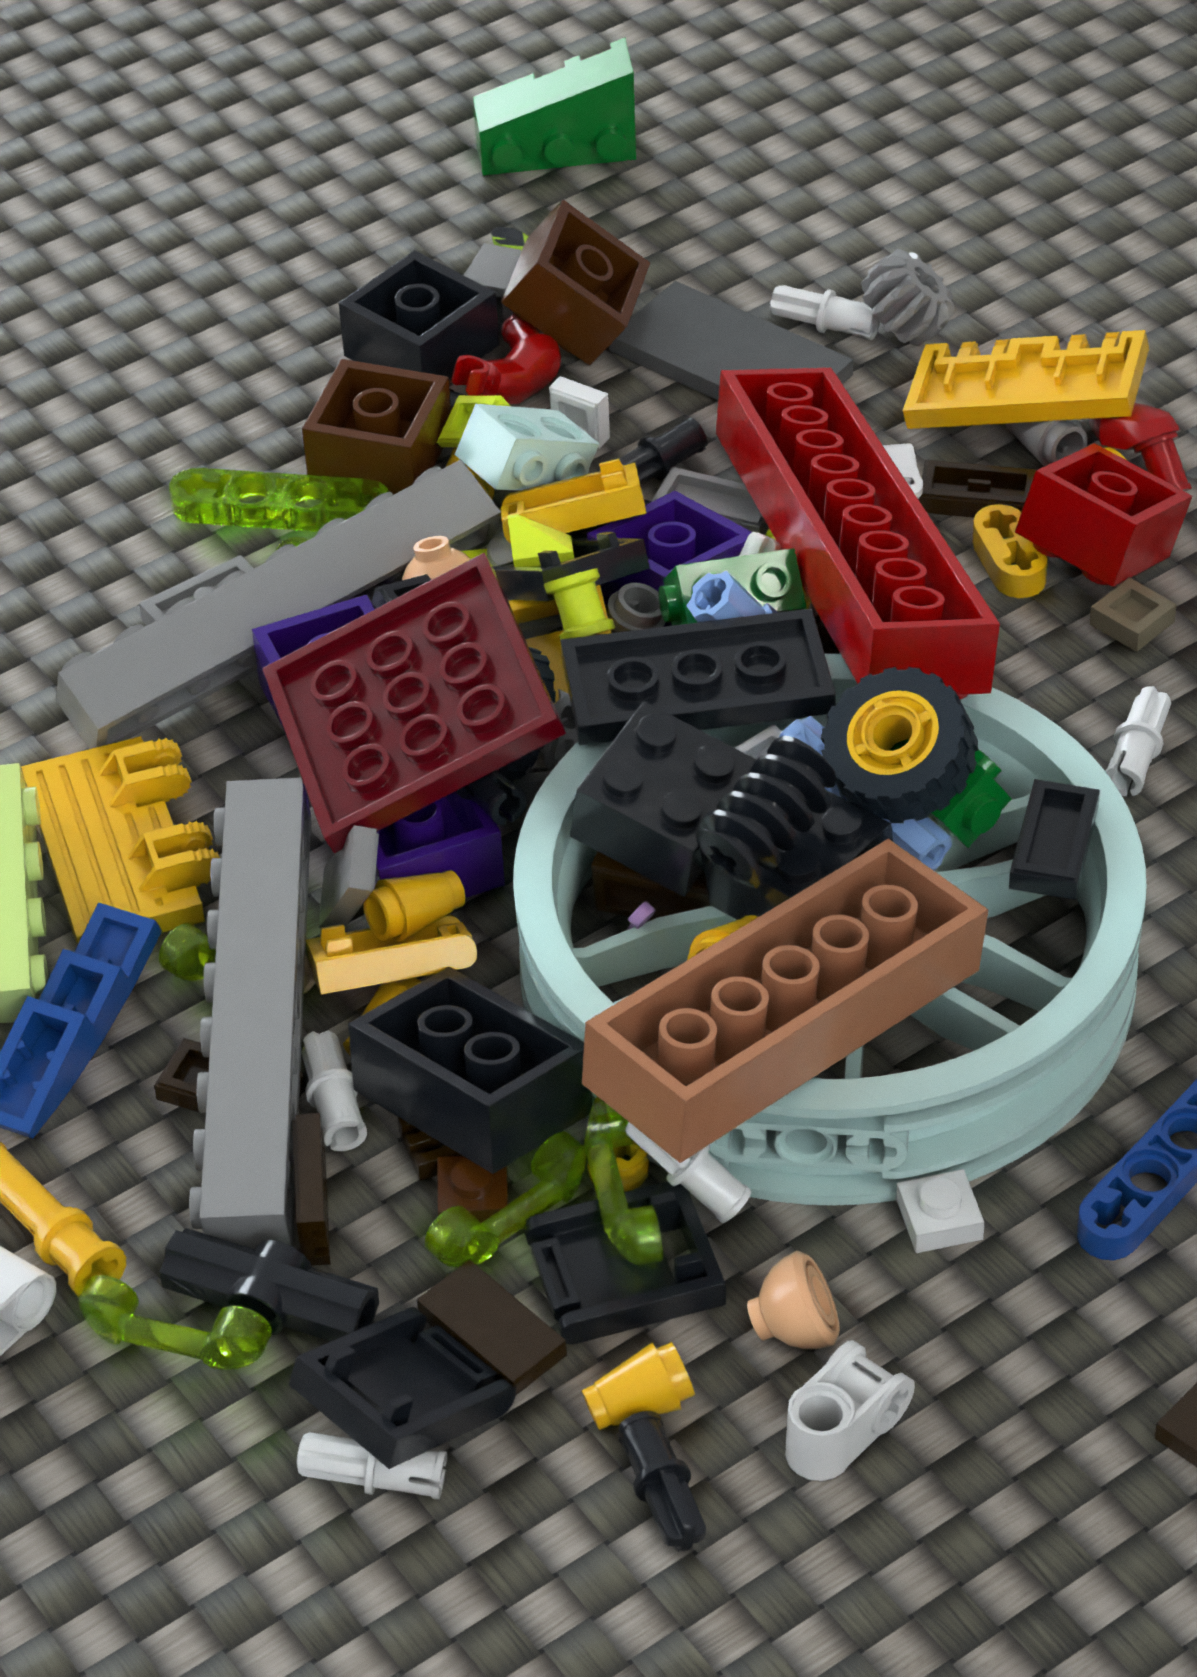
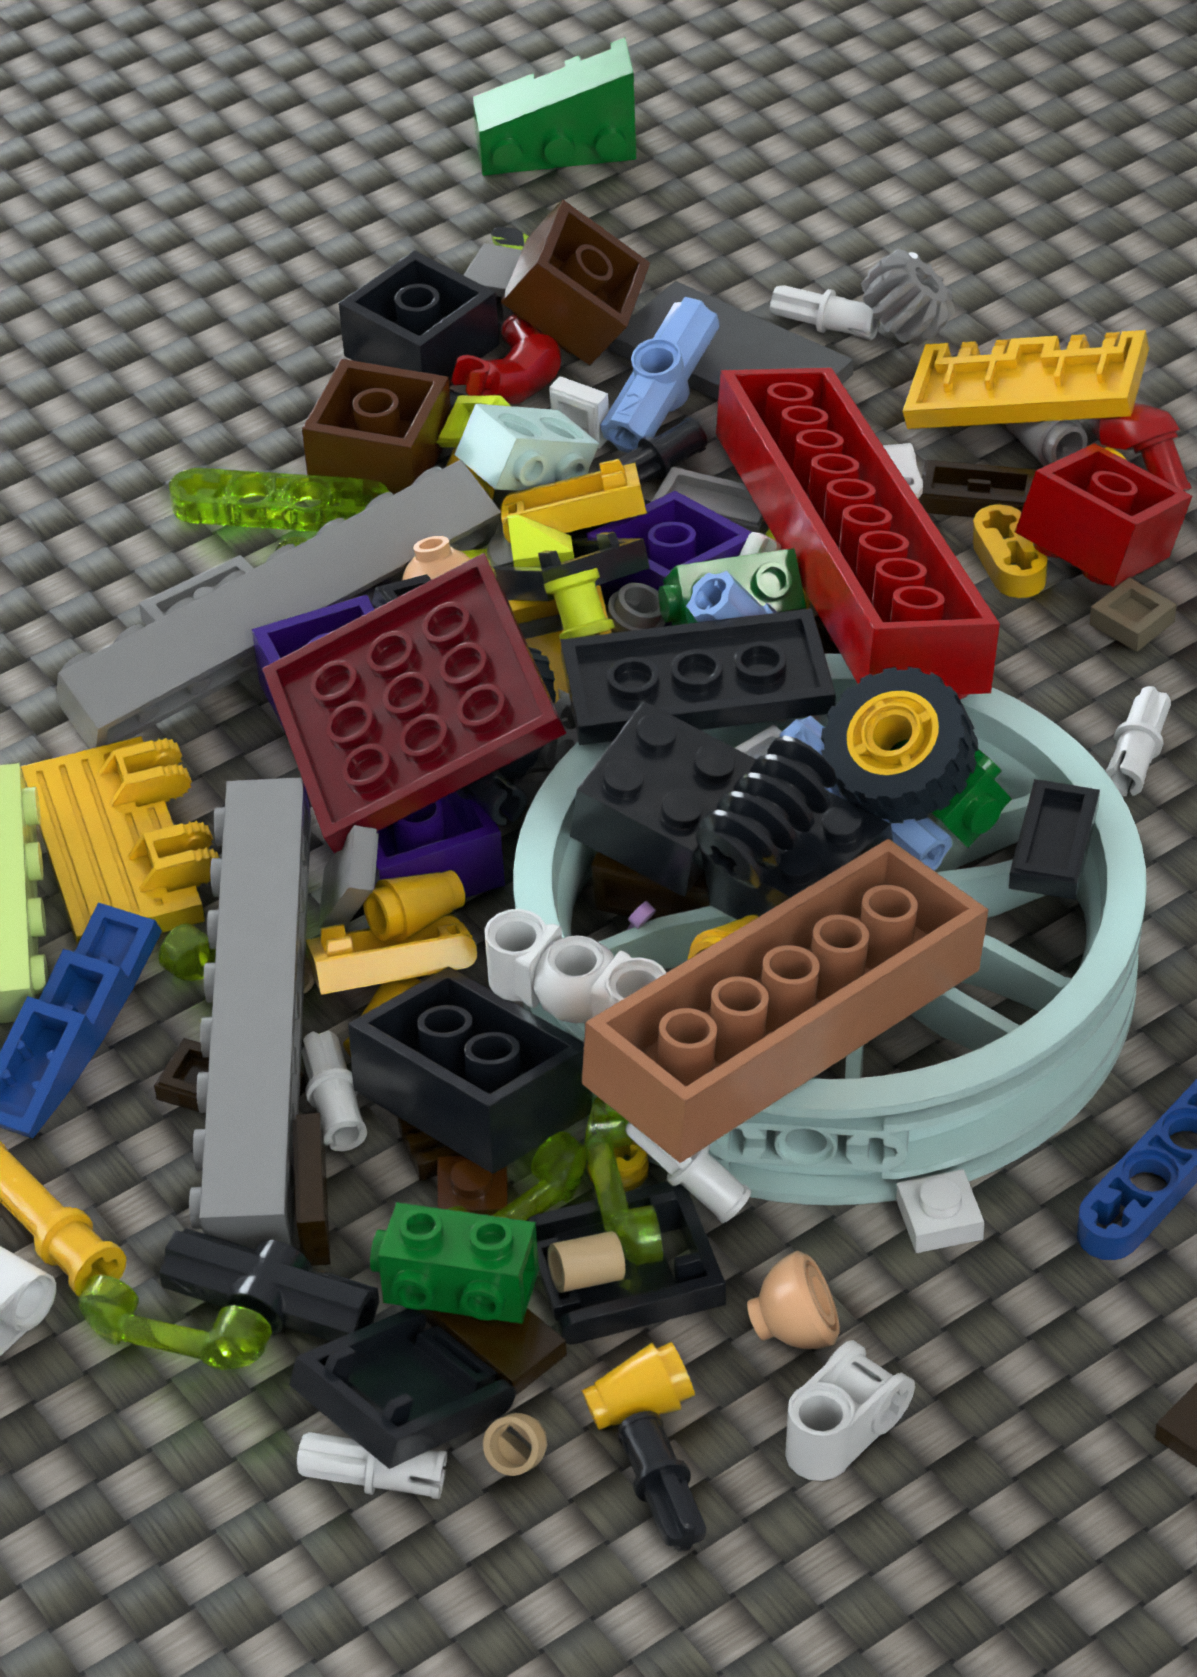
none -> green brick [370,1202,539,1324]
none -> tan hinge [483,1413,547,1476]
none -> white piece [485,909,666,1023]
none -> tan hinge [548,1231,625,1293]
none -> light blue piece [600,297,720,453]

